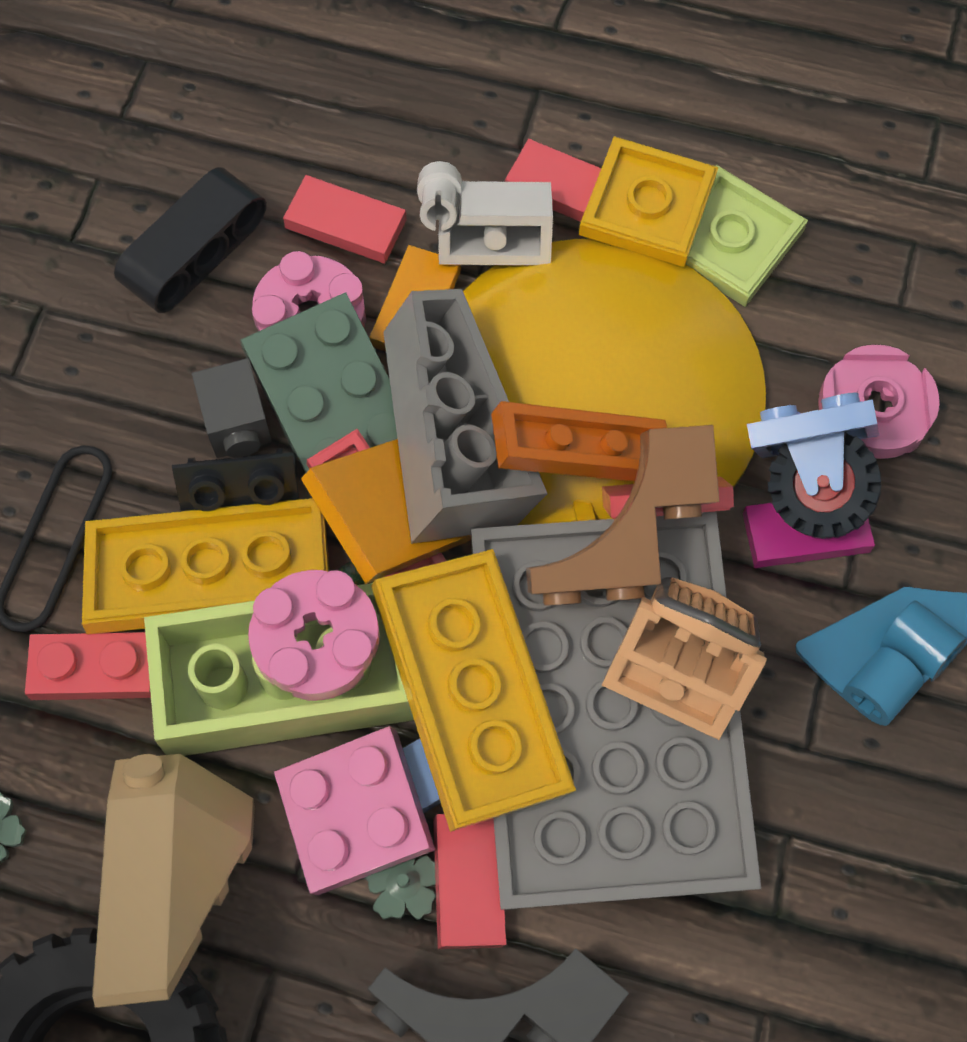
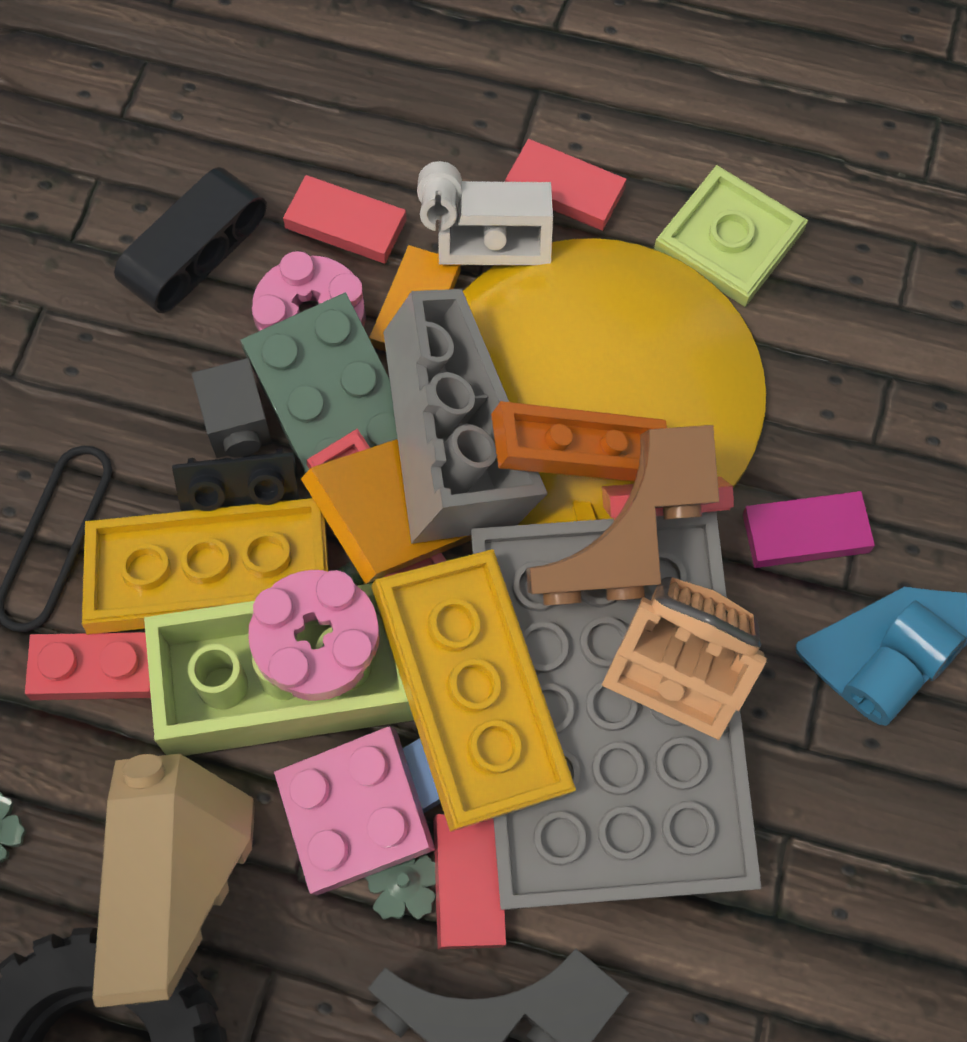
yellow tile [579,136,718,267] -> none
plate [747,393,882,539] -> none
bright pink plate [818,345,939,459] -> none

